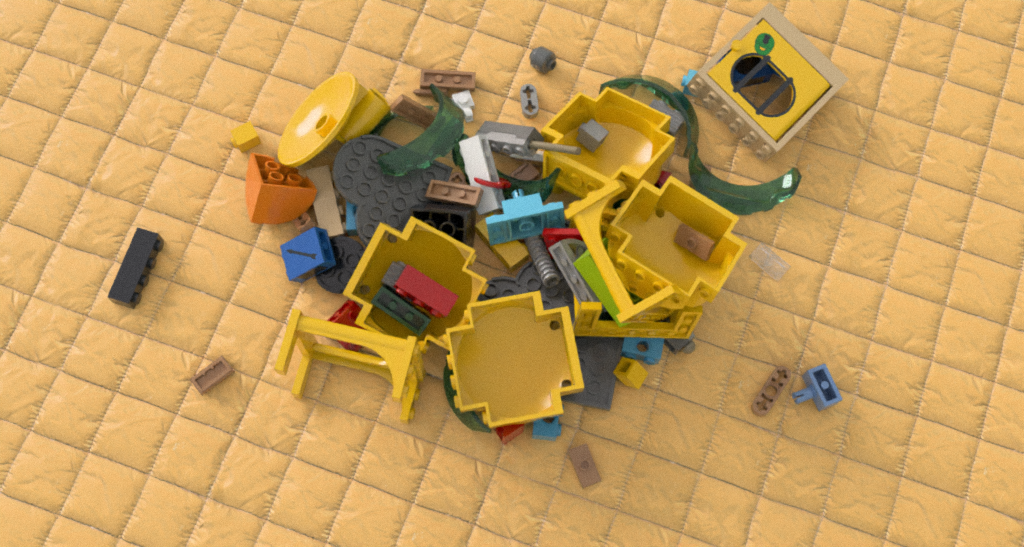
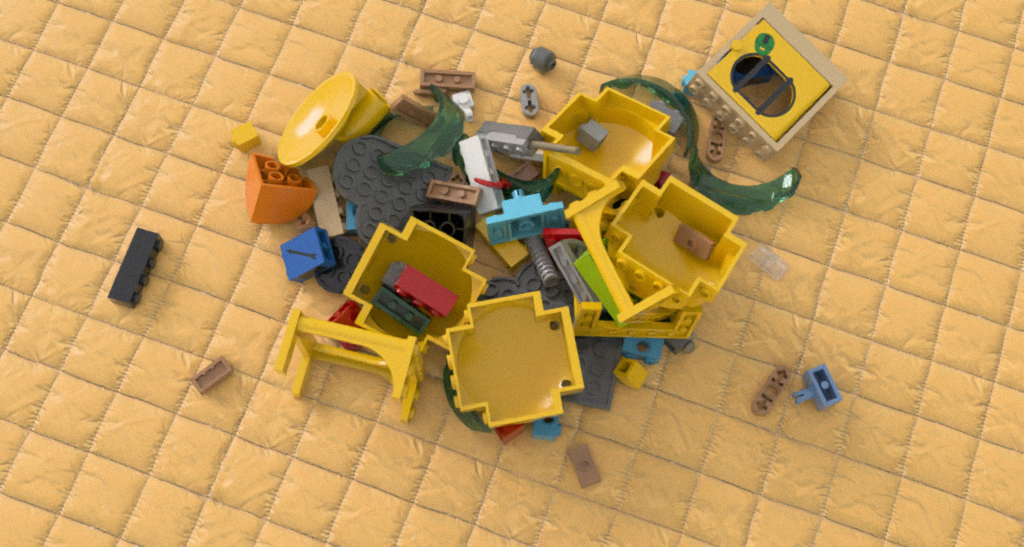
none -> medium nougat beam [706,114,728,164]

